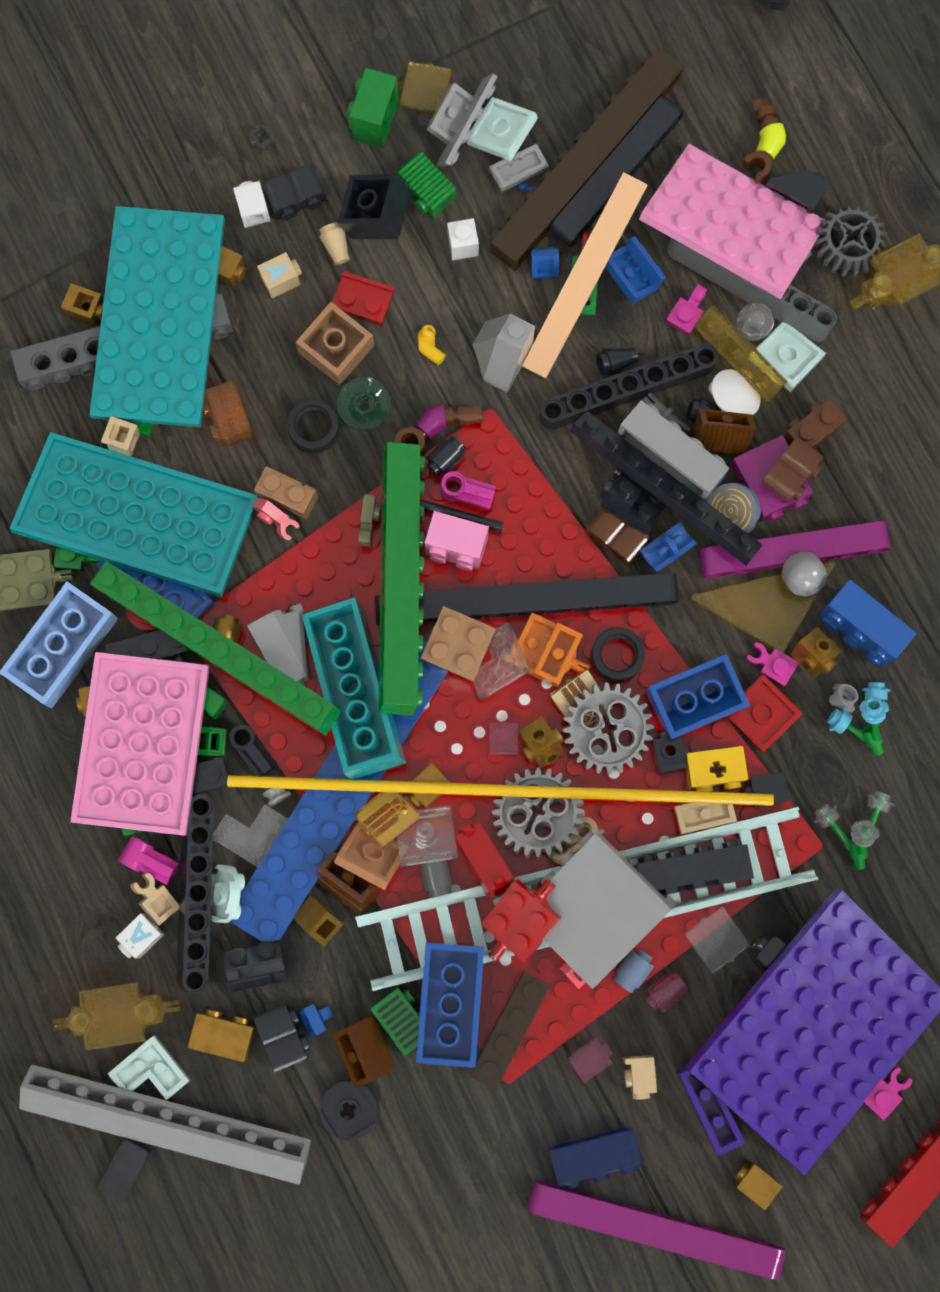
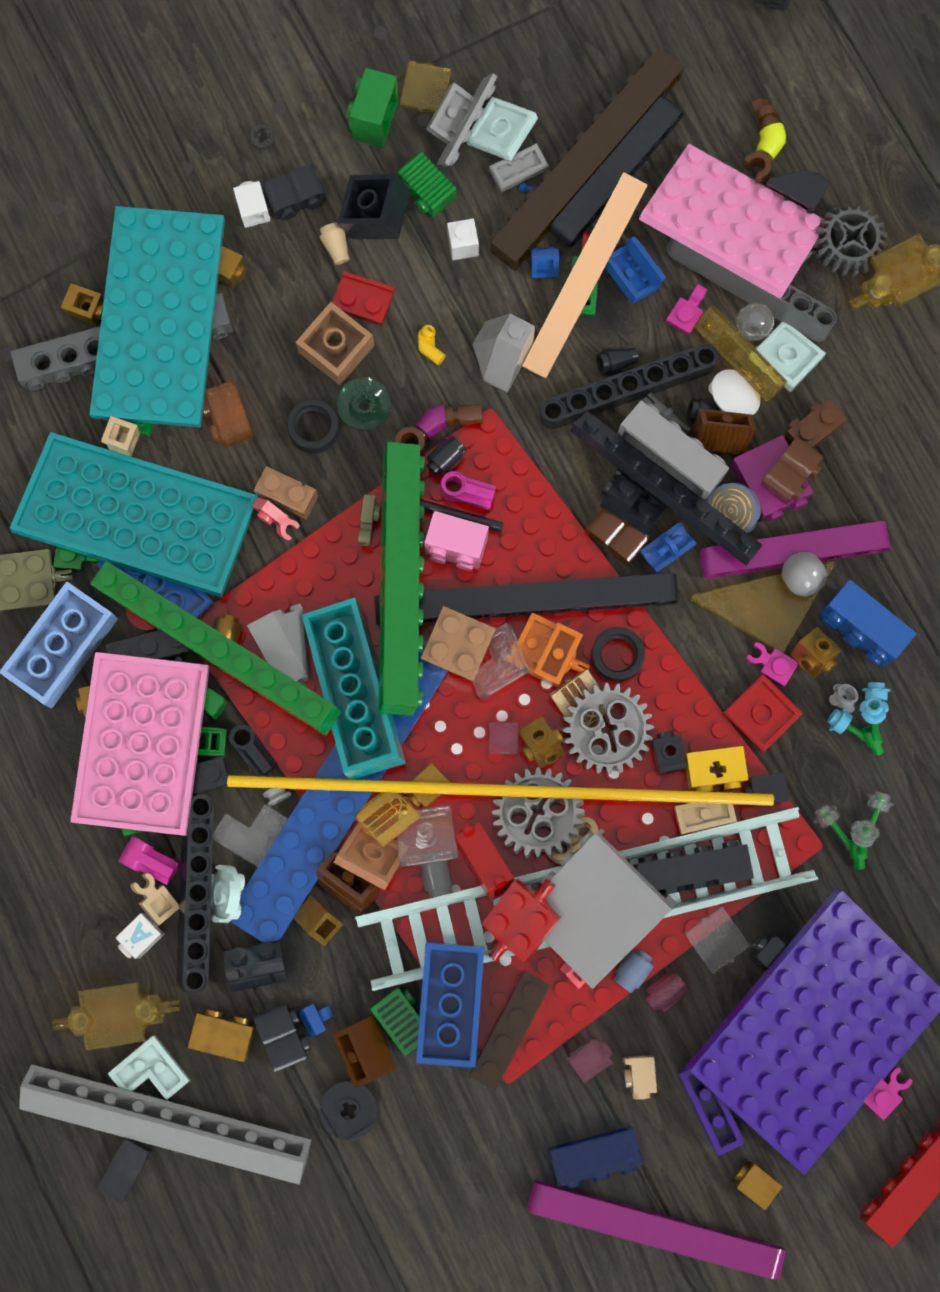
tan brick [257,253,302,298] -> none
blue slope [645,654,750,740] -> none

